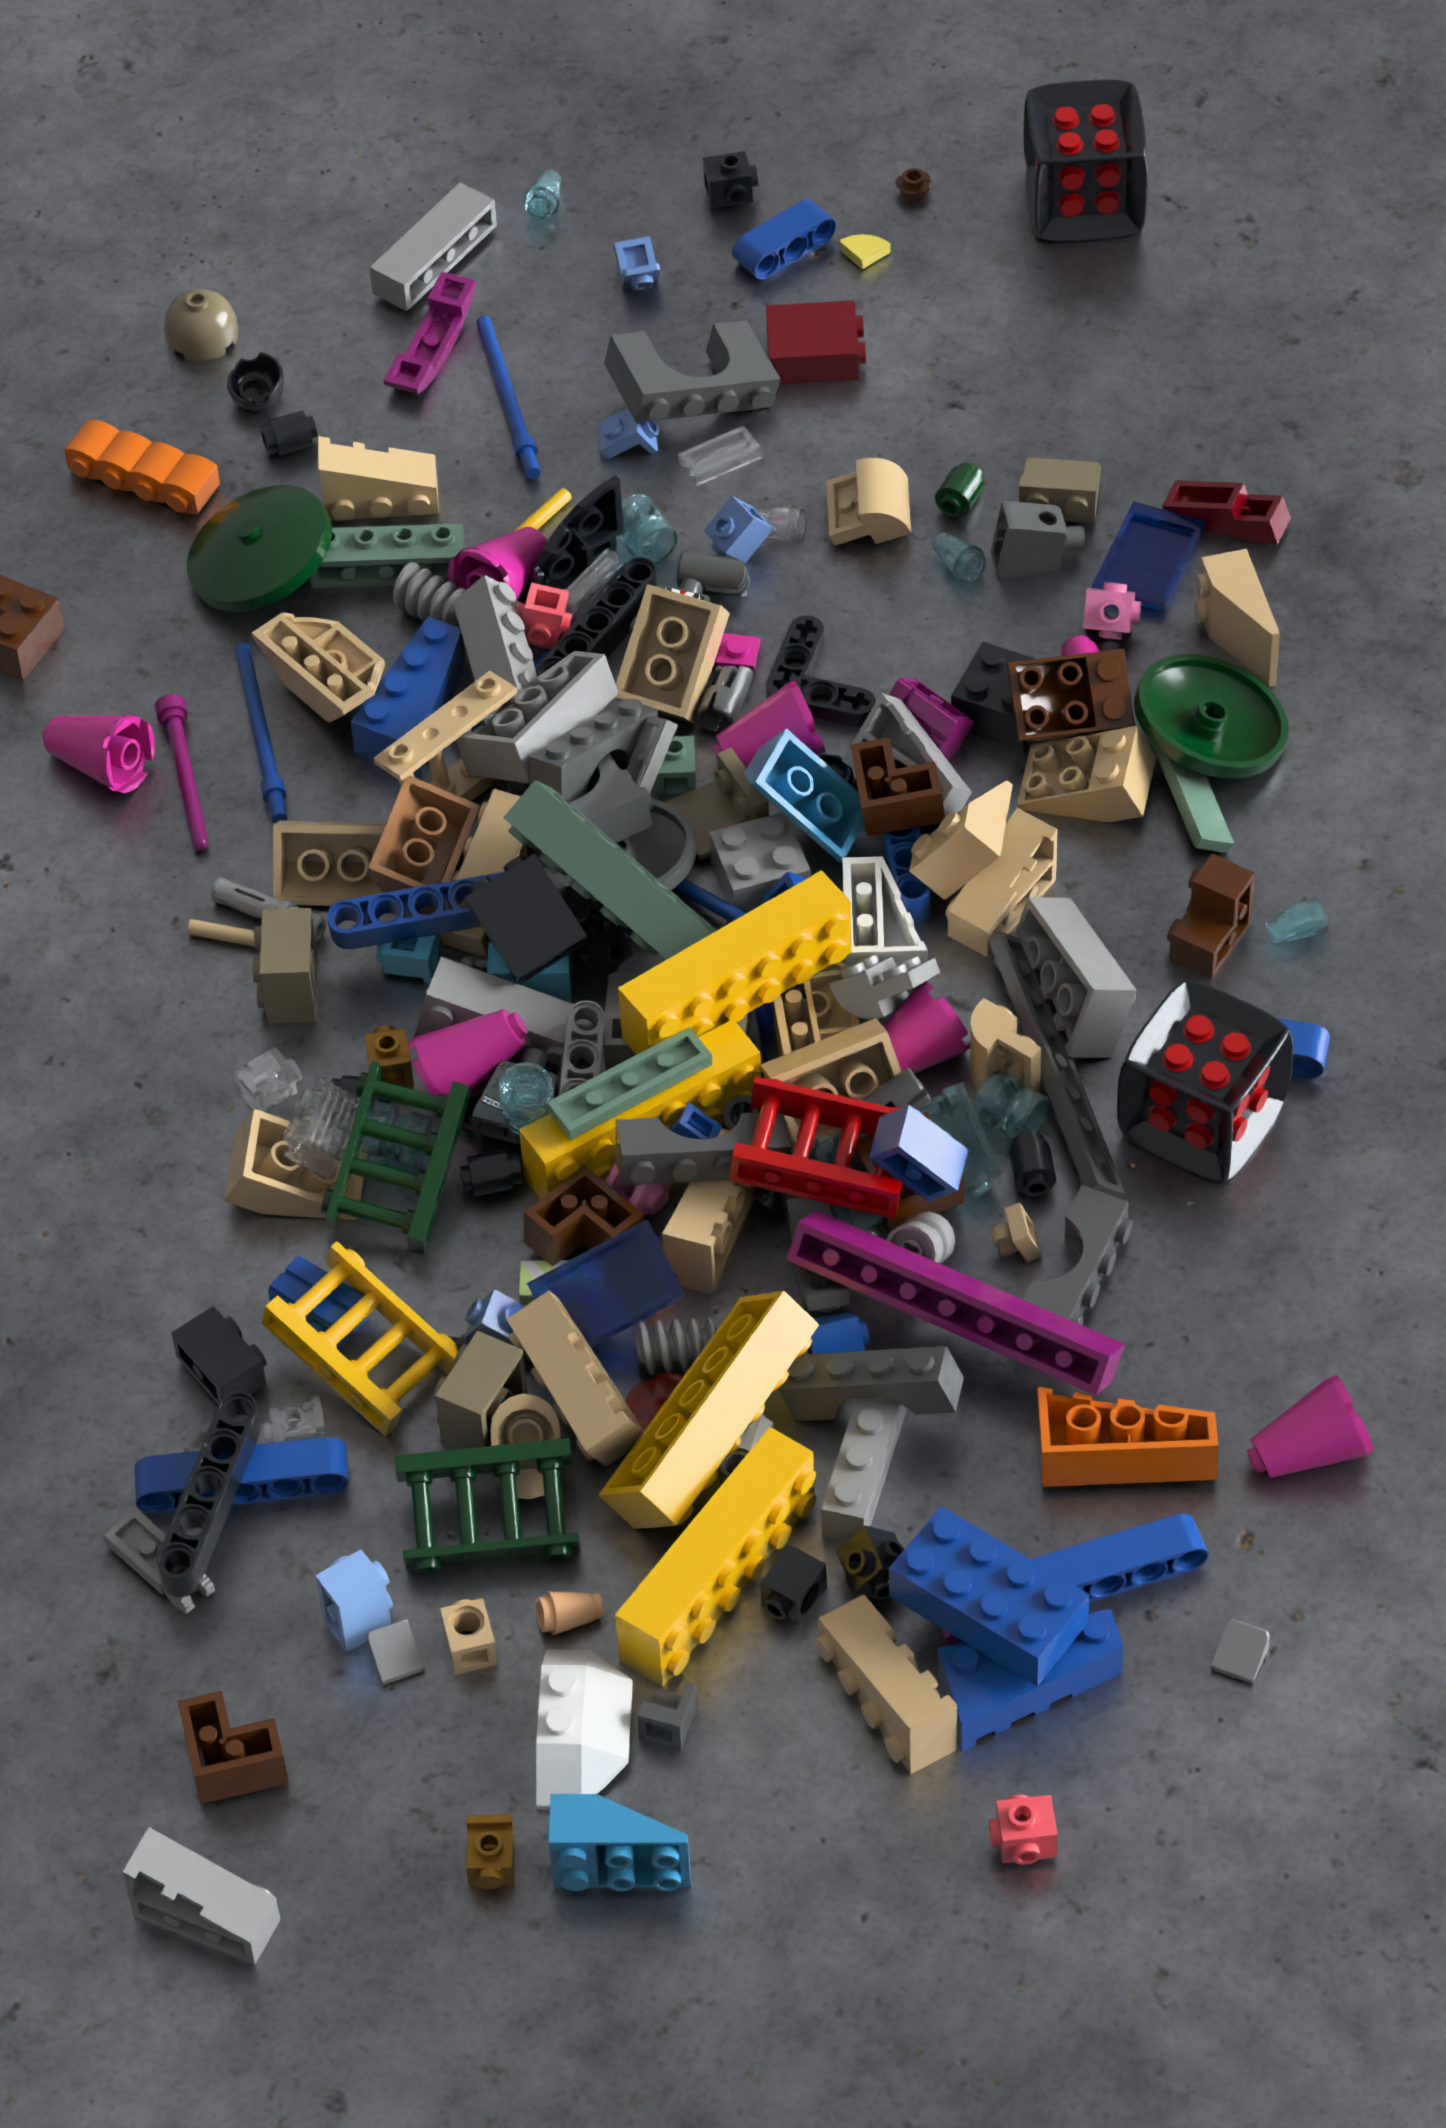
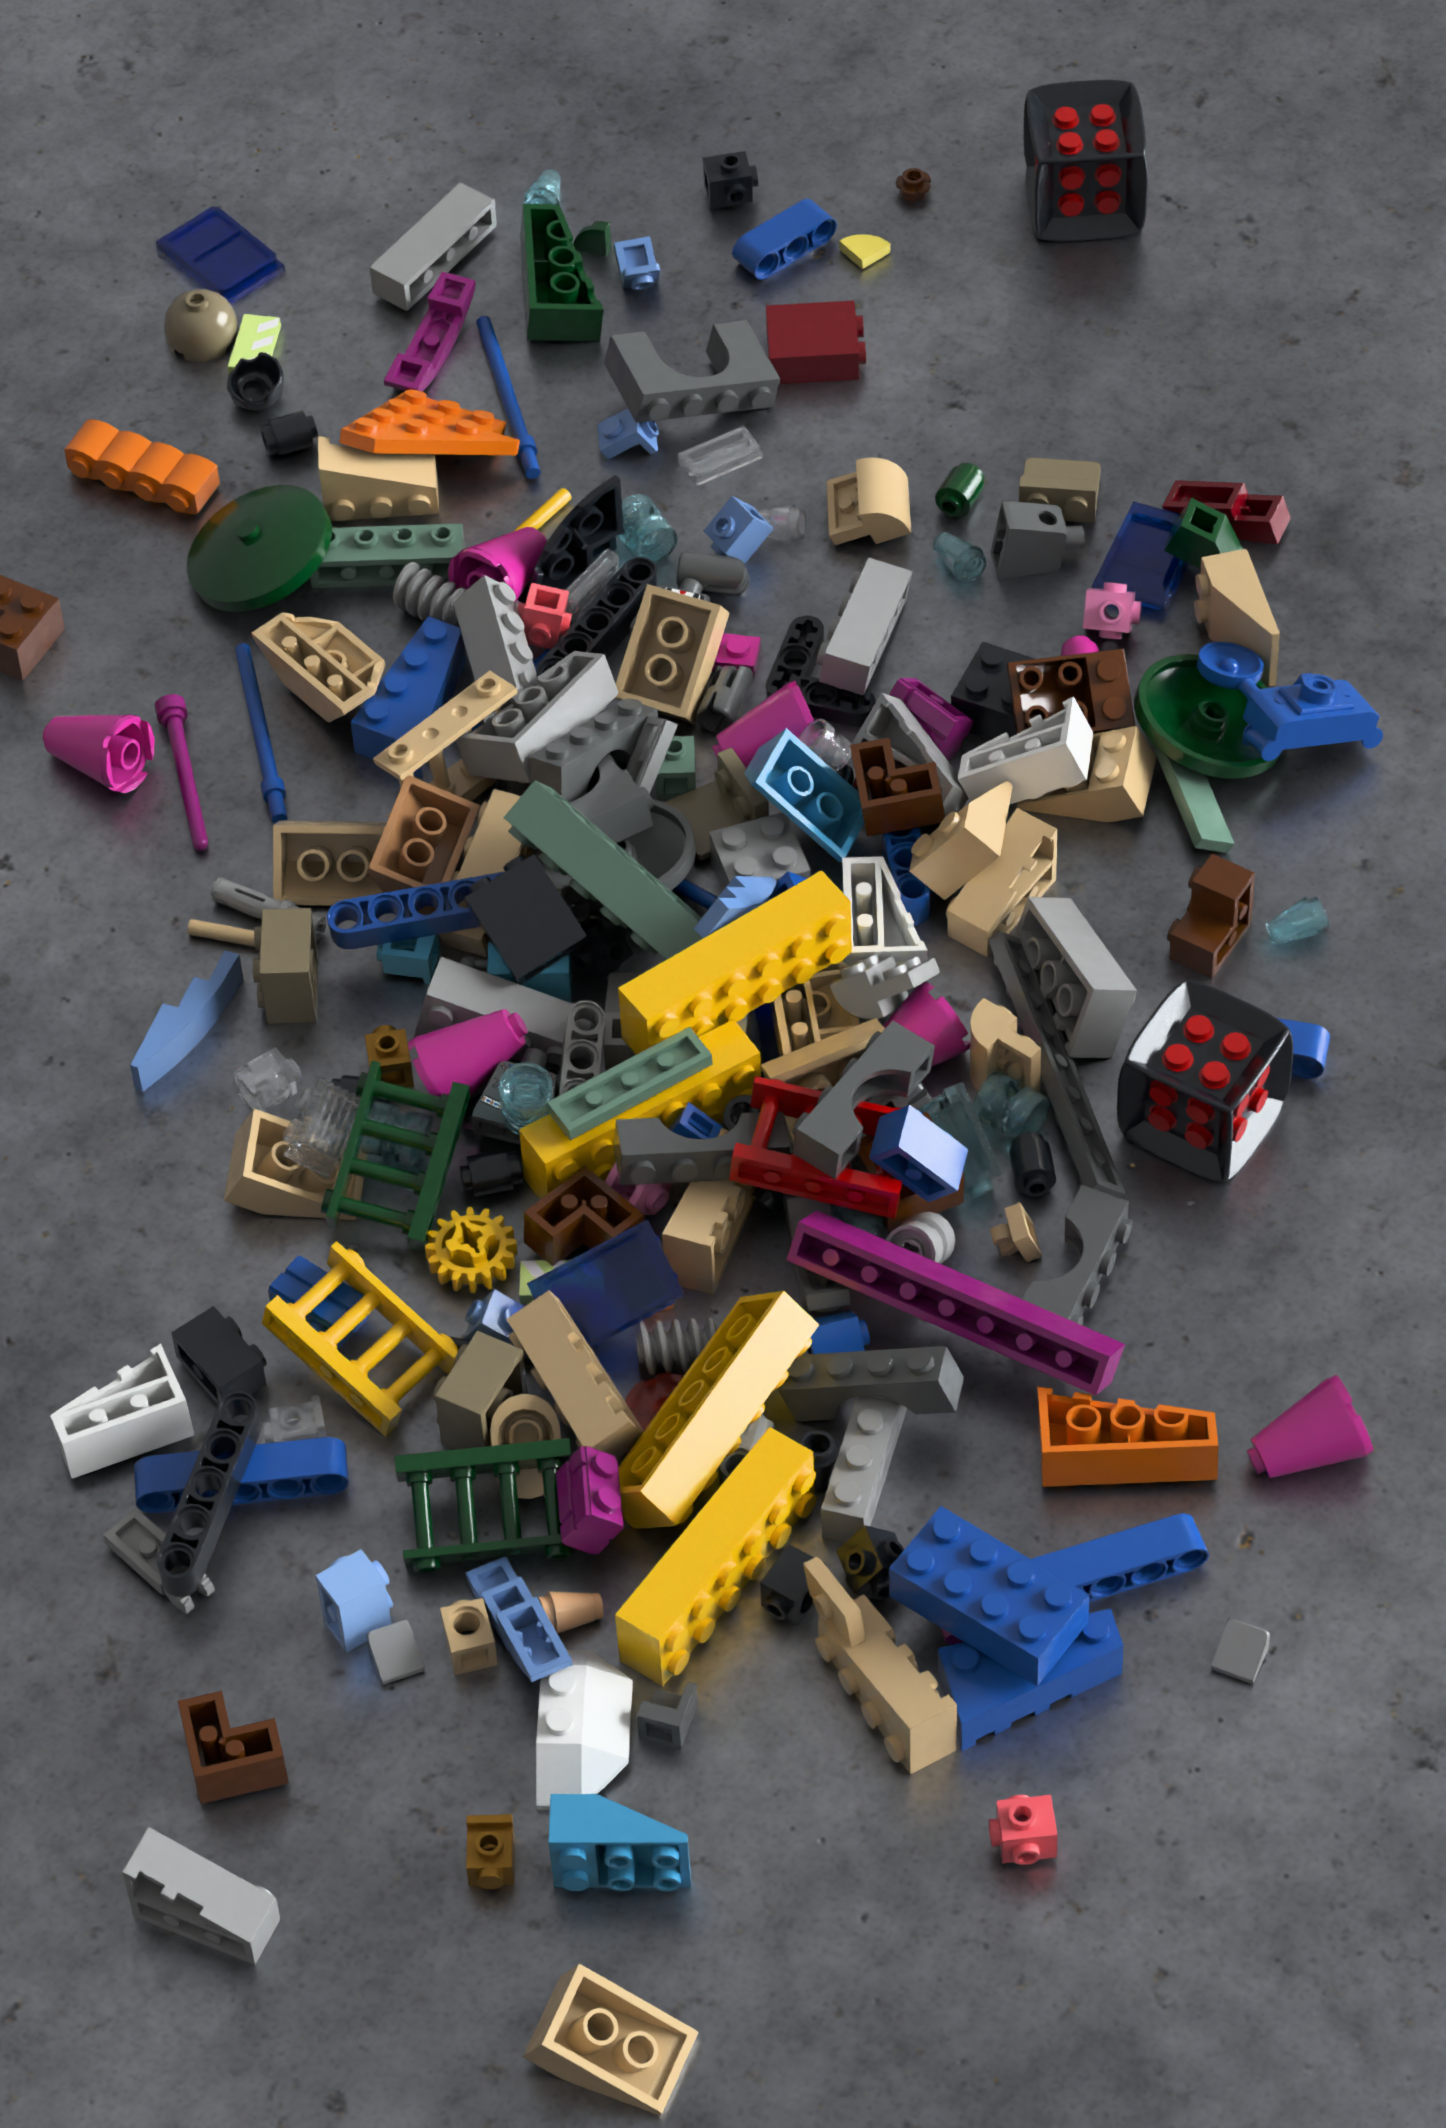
none -> white wedge [50,1343,195,1479]
none -> medium blue slope [130,950,244,1092]
none -> clear blue piece [156,206,285,304]
none -> yellowish green tile [228,314,281,374]
none -> orange wing [339,390,520,456]
none -> yellow gear [425,1207,518,1293]
none -> medium blue slope [466,1556,573,1682]
none -> dark green wedge [520,204,604,341]
none -> tan slope [523,1964,698,2115]
none -> magenta brick [556,1446,624,1554]
none -> dark green tile [573,221,612,257]
none -> medium blue slope [694,876,777,938]
none -> dark grey arch [793,1021,935,1179]
none -> black cone [798,1430,839,1494]
none -> clear wheel [799,719,852,772]
none -> tan plate [803,1557,866,1647]
none -> light grey brick [816,557,912,696]
none -> white wedge [958,696,1093,805]
none -> dark green slope [1163,498,1243,569]
none -> blue piece [1197,642,1383,761]

